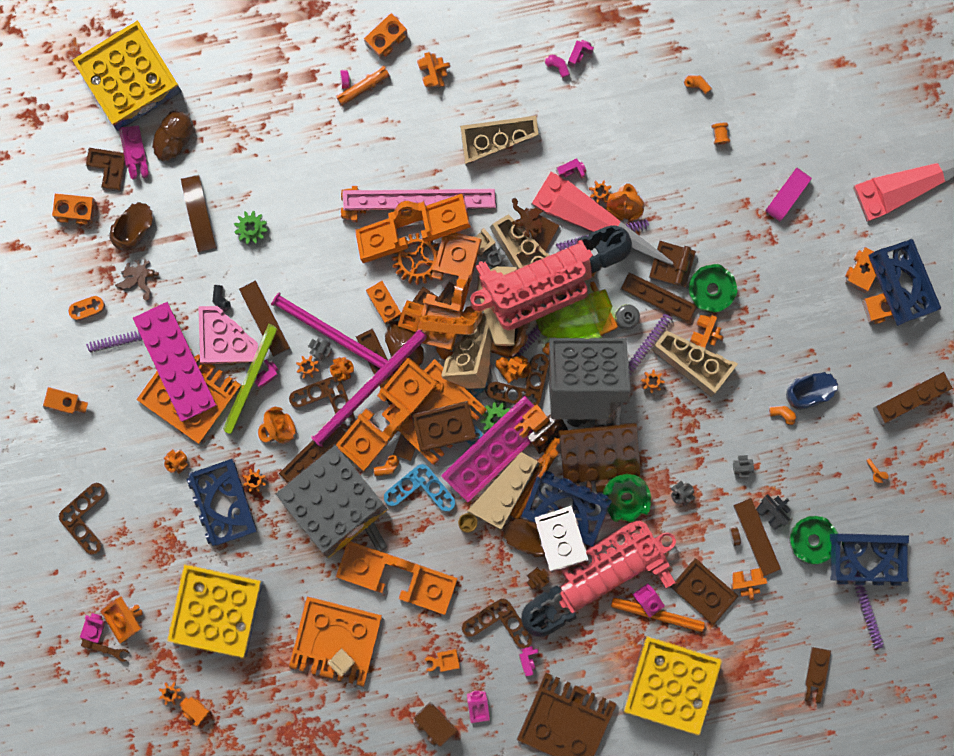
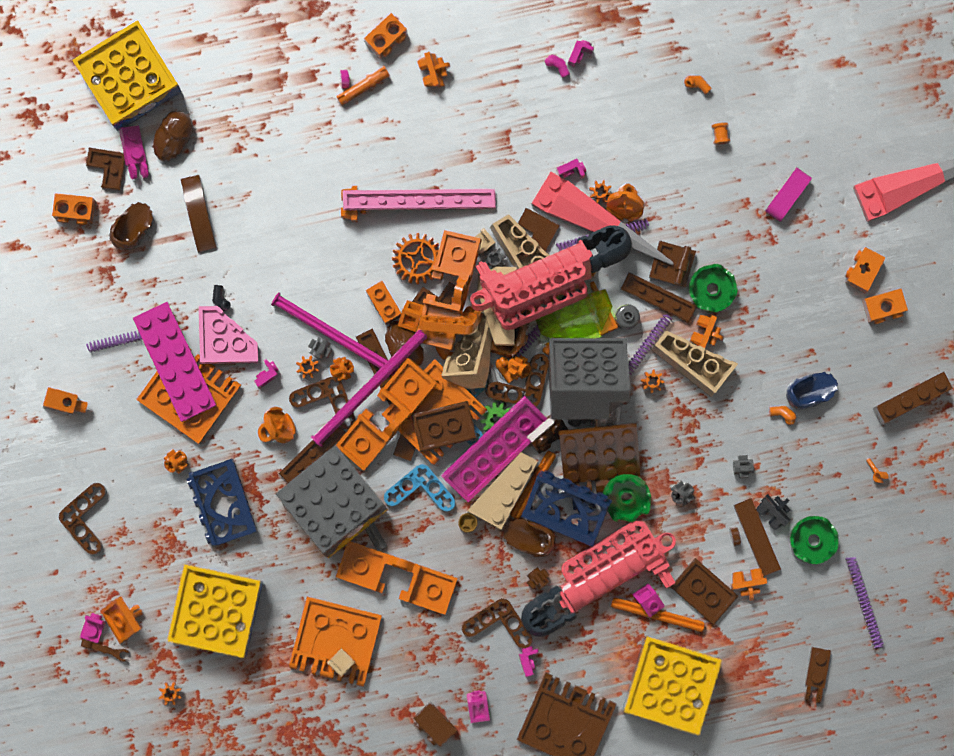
orange beam [68,296,105,320] -> none
reddish brown piece [115,259,159,301] -> none
orange brick [179,696,211,726] -> none
lime tile [223,324,277,434] -> none
bright green gear [234,211,268,245] -> none
reddish brown tile [239,280,291,357] -> none
orange gear [243,469,266,492] -> none
orange plate [355,194,471,264] -> none
orange arm [374,455,399,476] -> none
orange plate [424,649,460,672] -> none
tan wedge [460,116,539,165] -> none
reddish brown piece [512,198,543,237] -> none
orange plate [514,404,550,438] -> none
tile [535,506,588,573] -> none
orange piece [538,438,560,478] -> none
dark blue fence [830,534,909,586] -> none
dark blue fence [868,239,941,326] -> none

